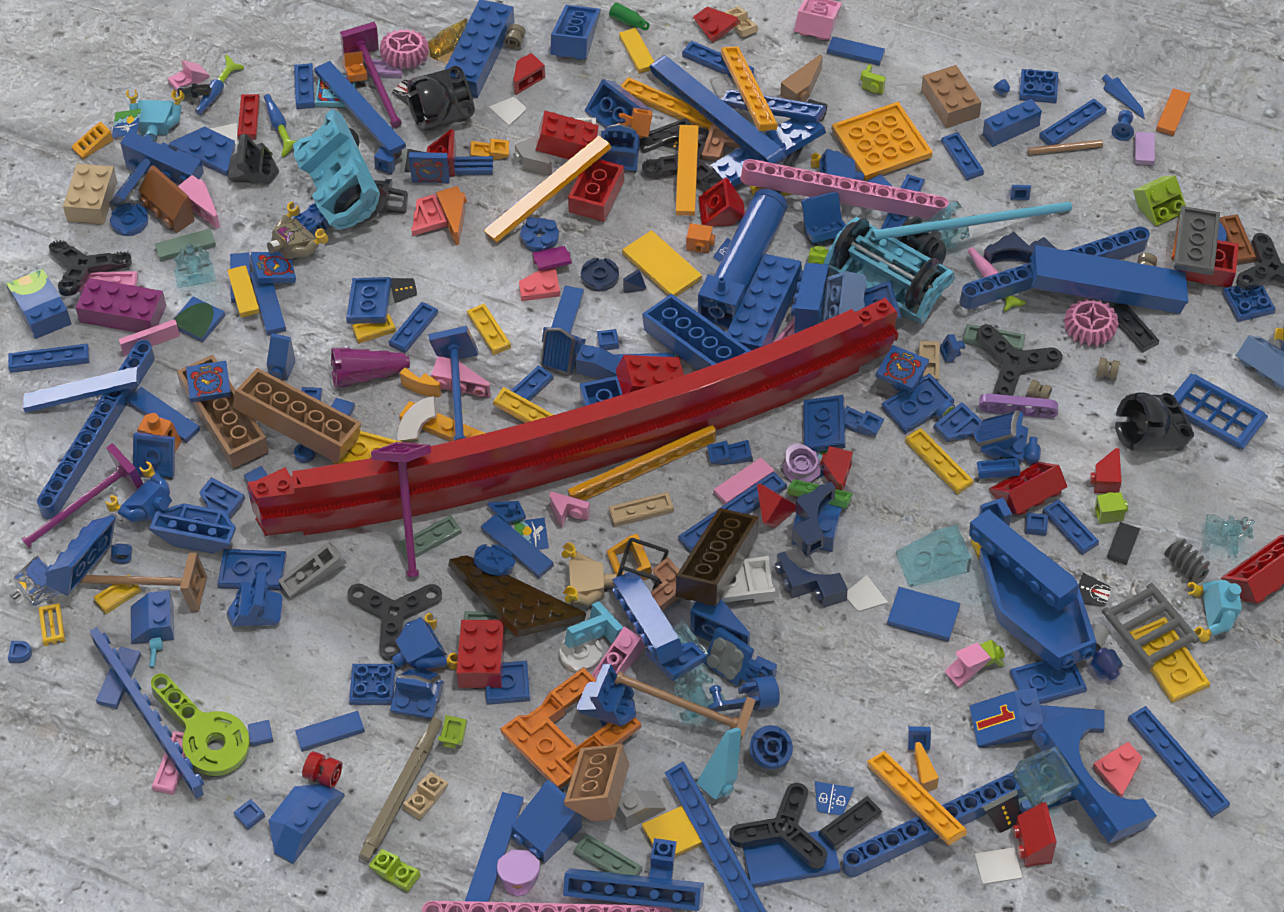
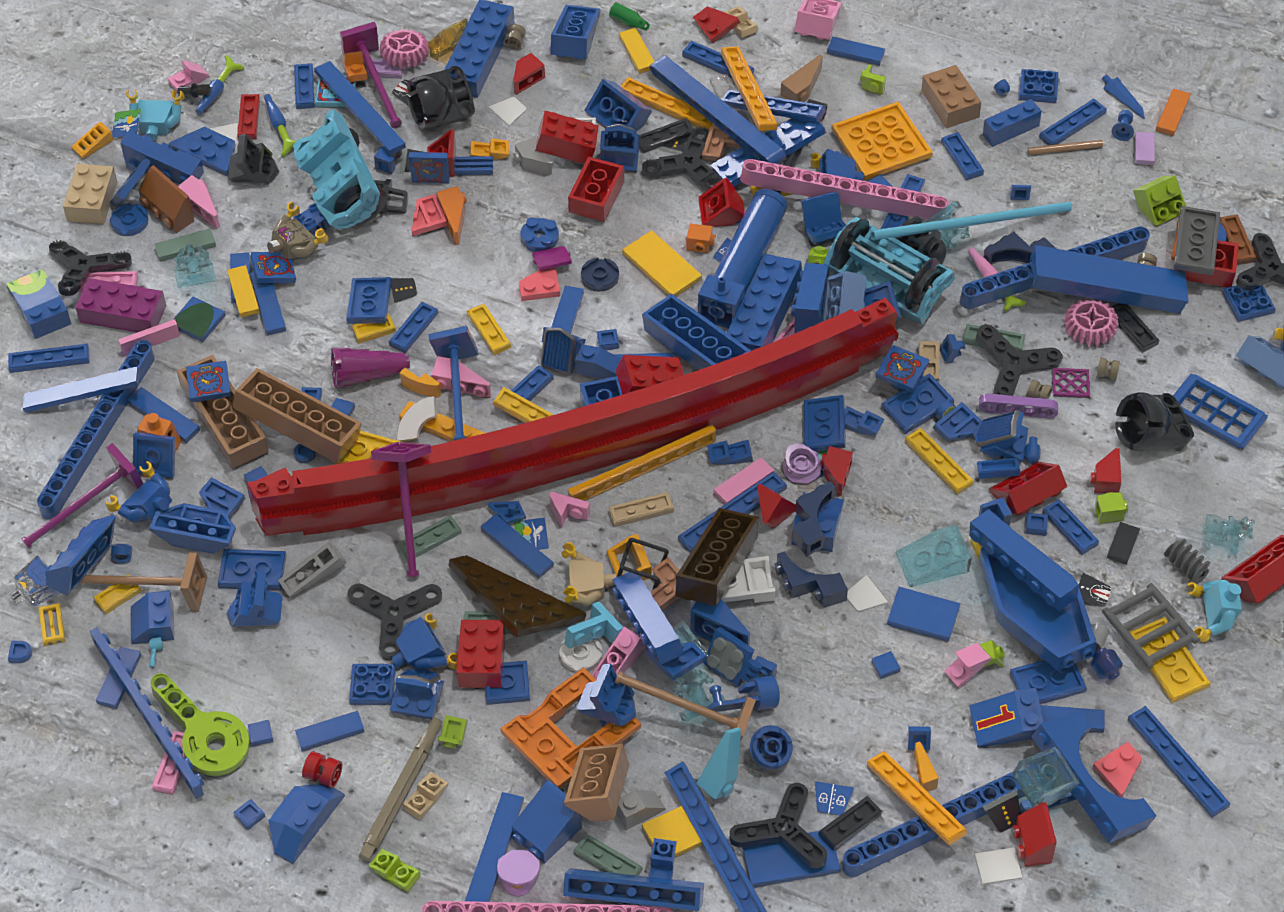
blue slope [267,333,296,380] -> none
blue tile [473,544,516,576] -> none
tile [484,136,612,243] -> none
orange brick [617,108,653,138] -> none
dark blue slope [623,270,646,293] -> none
light orange tile [676,125,698,216] -> none
bright green tile [787,479,853,509] -> none
none -> blue tile [871,651,901,679]
none -> magenta window [1052,368,1090,398]

